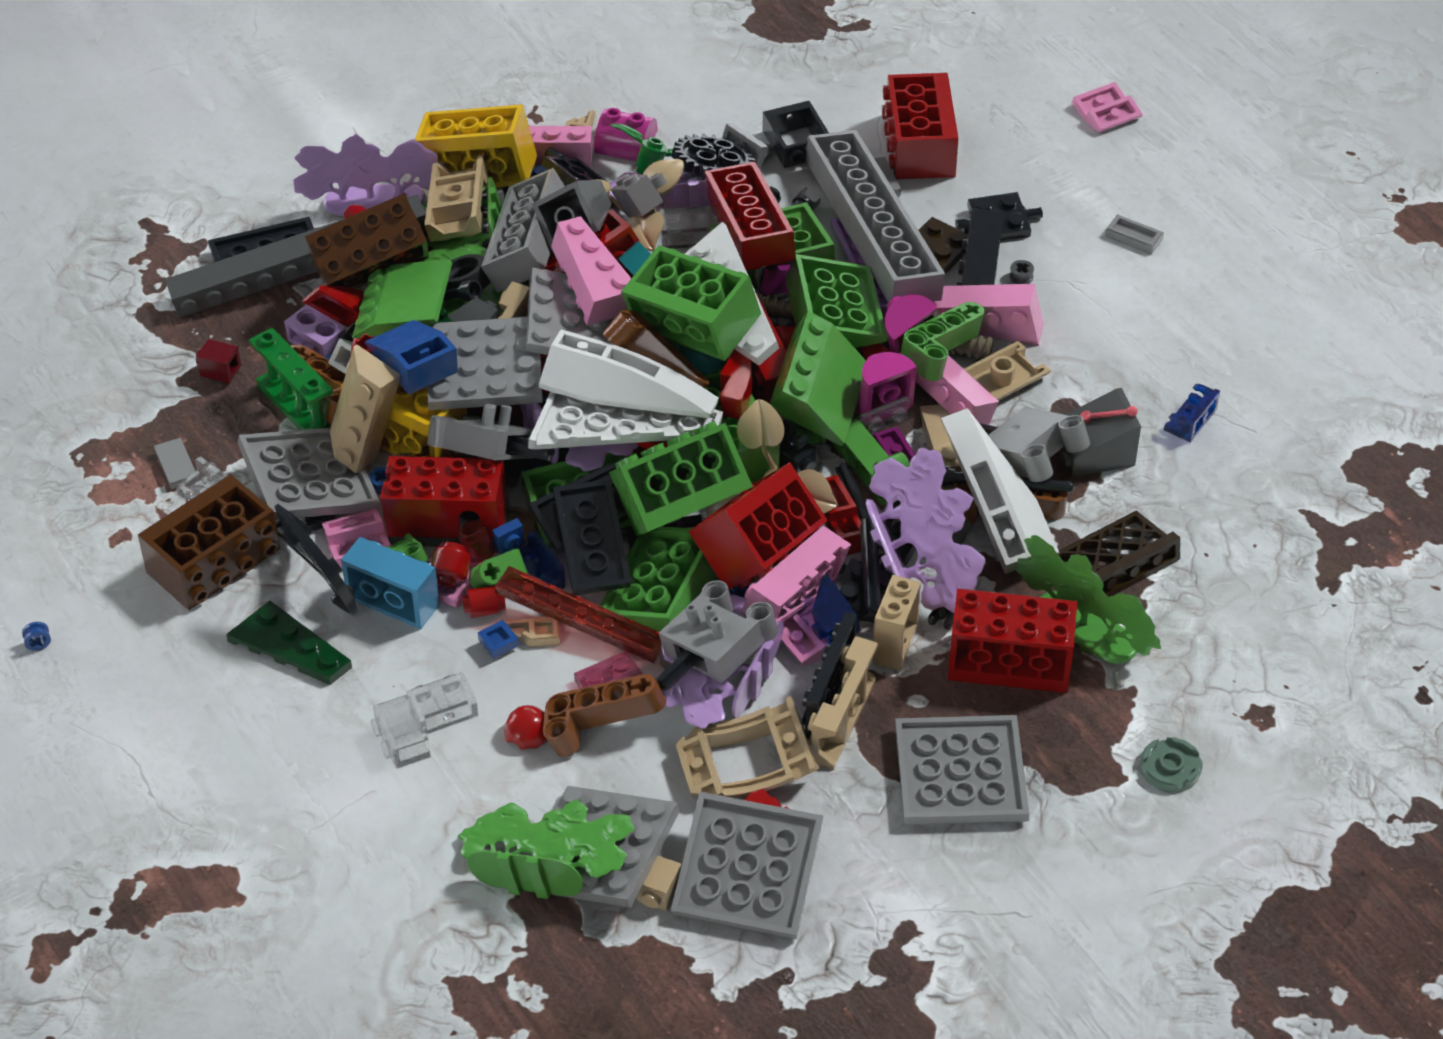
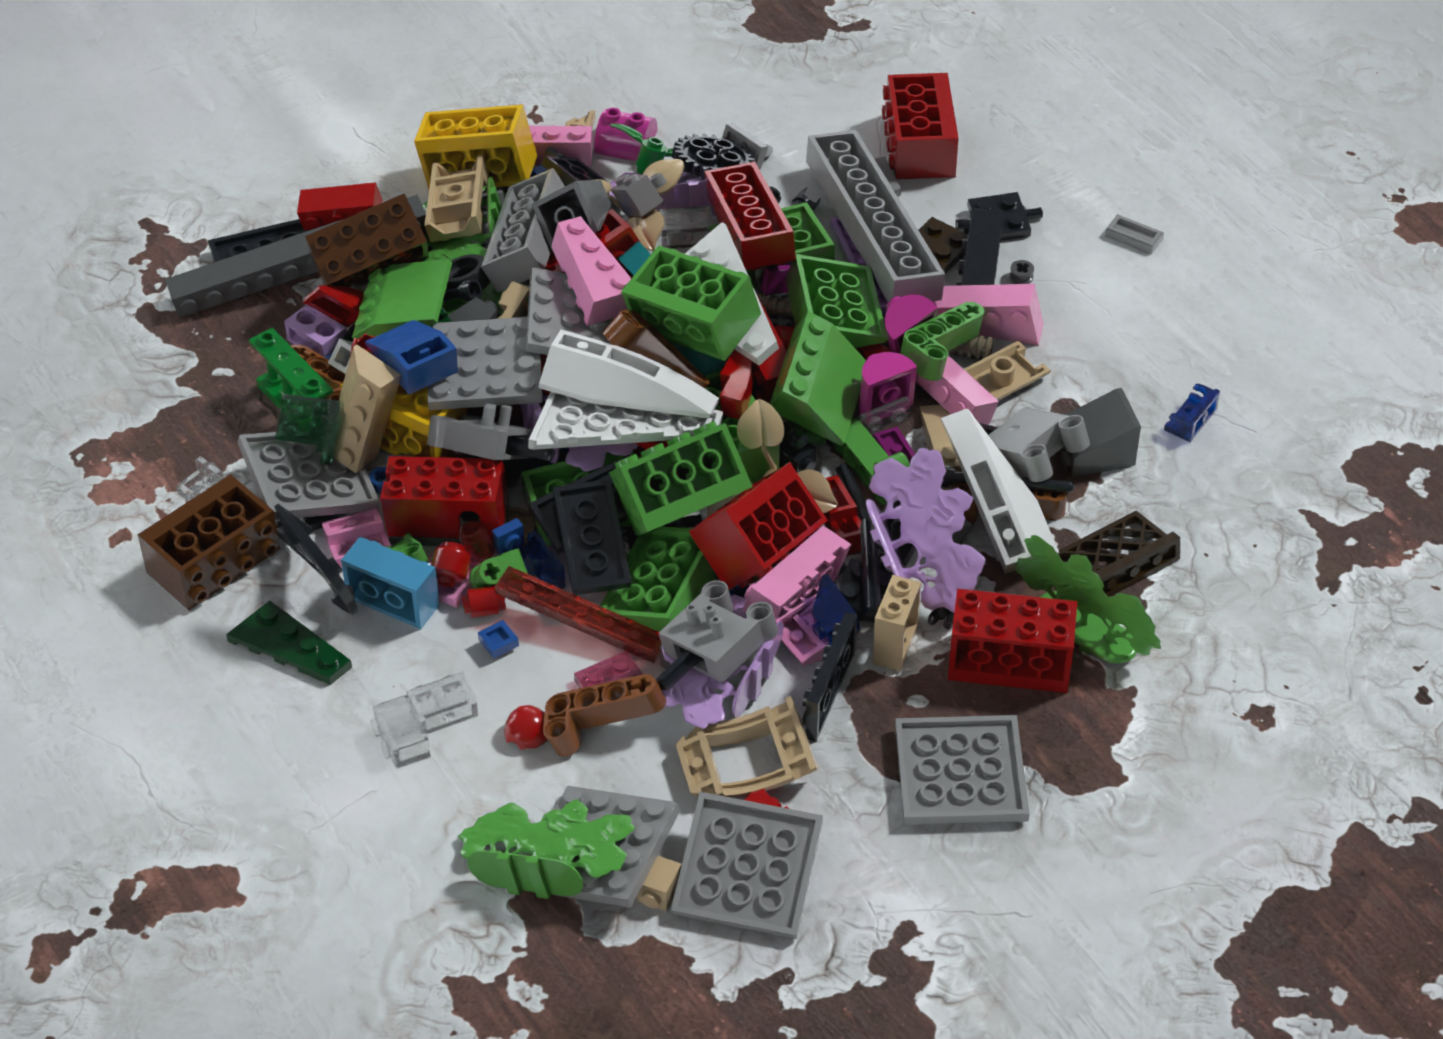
blue bush [22,622,51,650] -> none
light grey tile [154,438,198,490] -> none
dark red brick [195,339,241,384] -> none
lavender plant [293,134,445,216] -> none
tan tile [504,616,560,647] -> none
black window [762,100,829,168] -> none
tan piece [808,636,878,770] -> none
bright pink slope [1071,82,1143,132] -> none
coral hinge [1080,406,1138,423] -> none
sand green tile [1140,737,1203,792] -> none
none -> clear green bracket [275,394,340,465]
none -> red brick [297,182,383,231]

